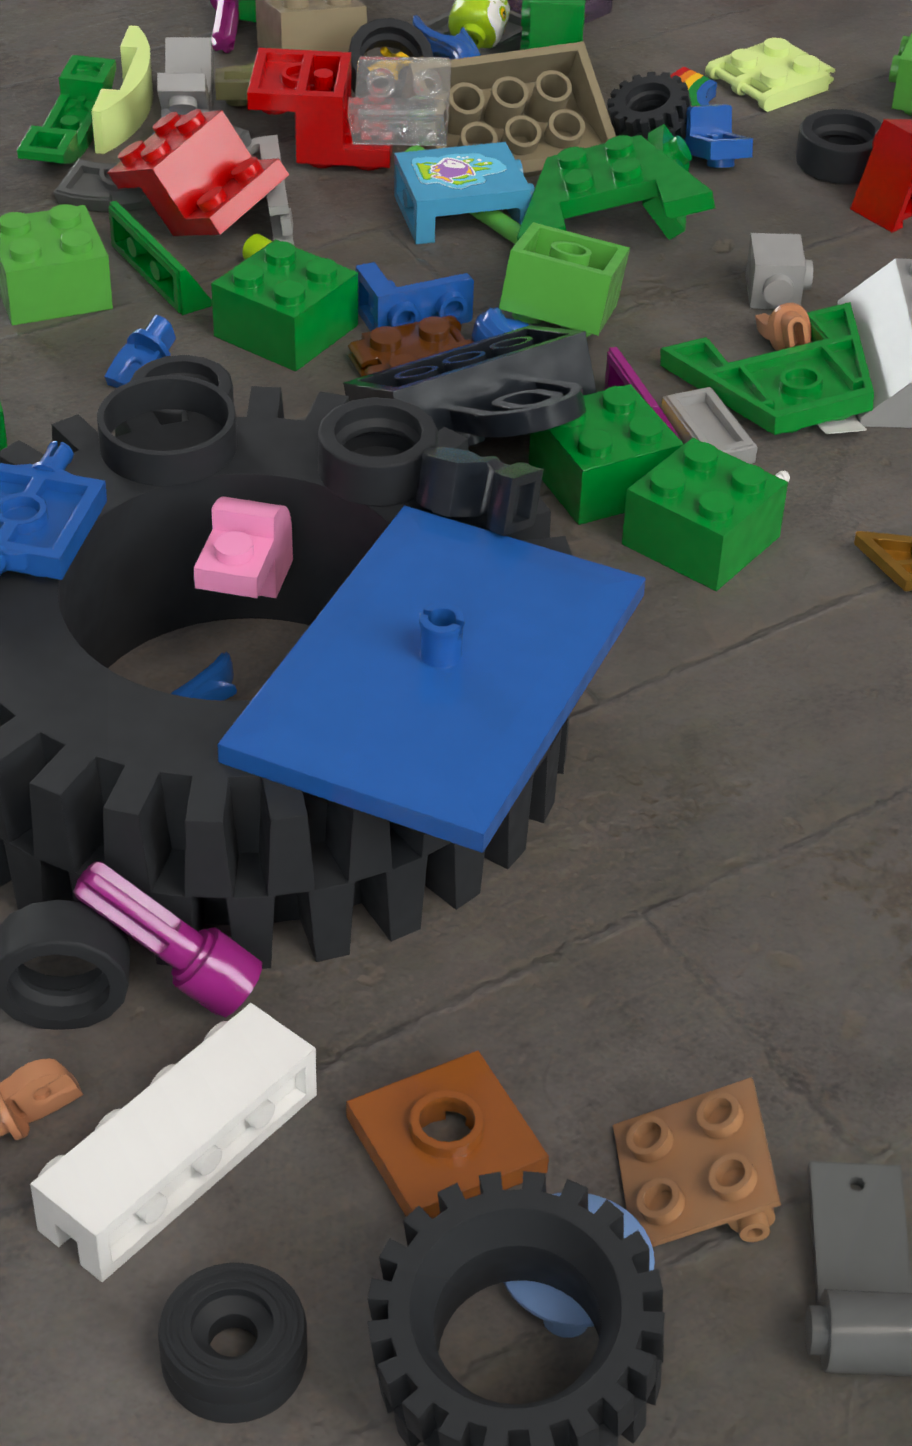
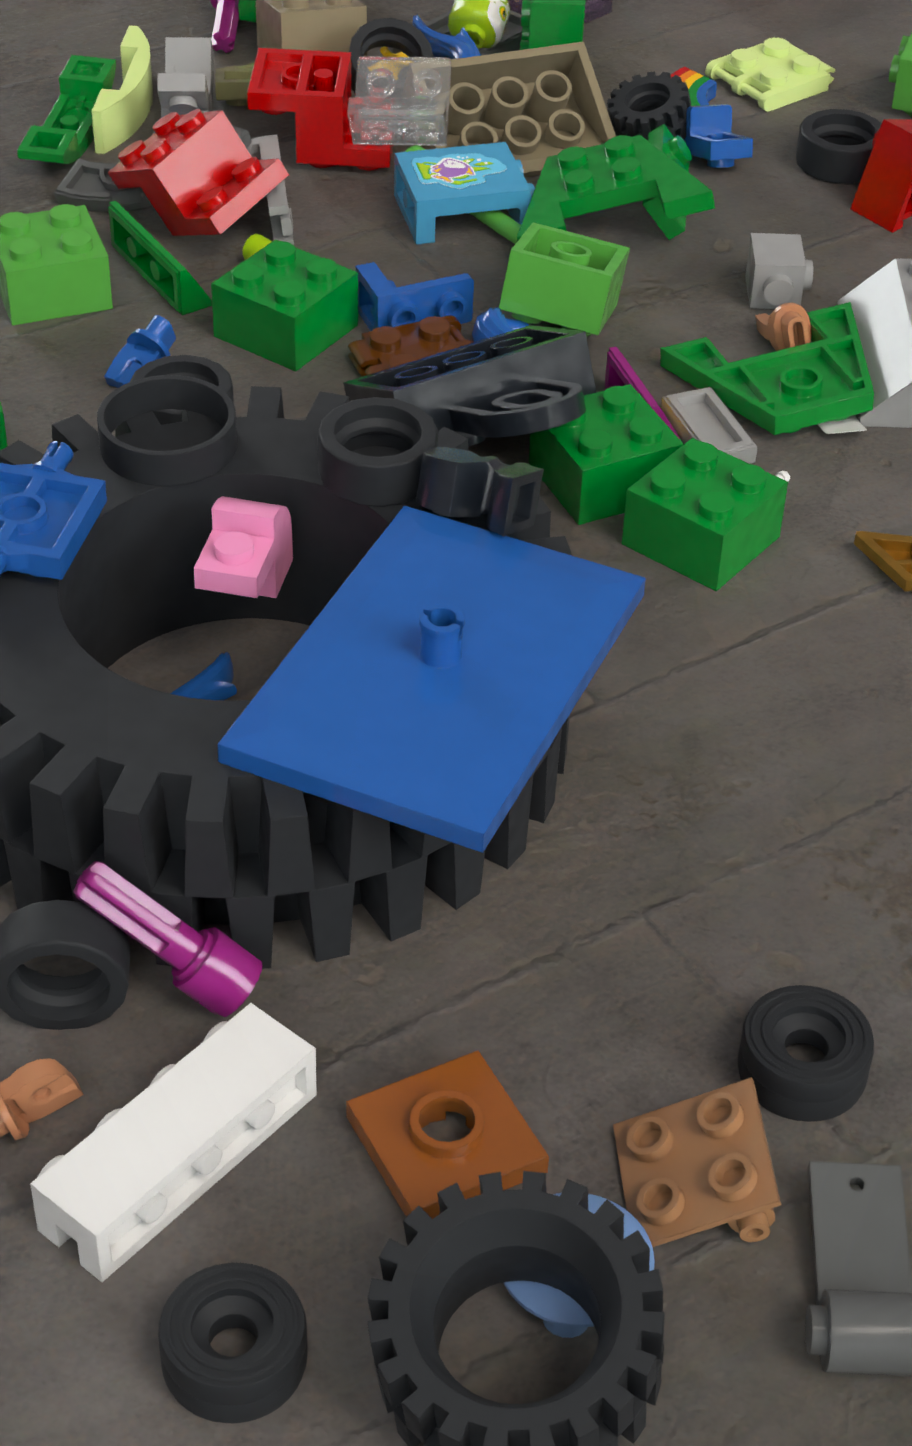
none -> black tyre [738,985,874,1122]

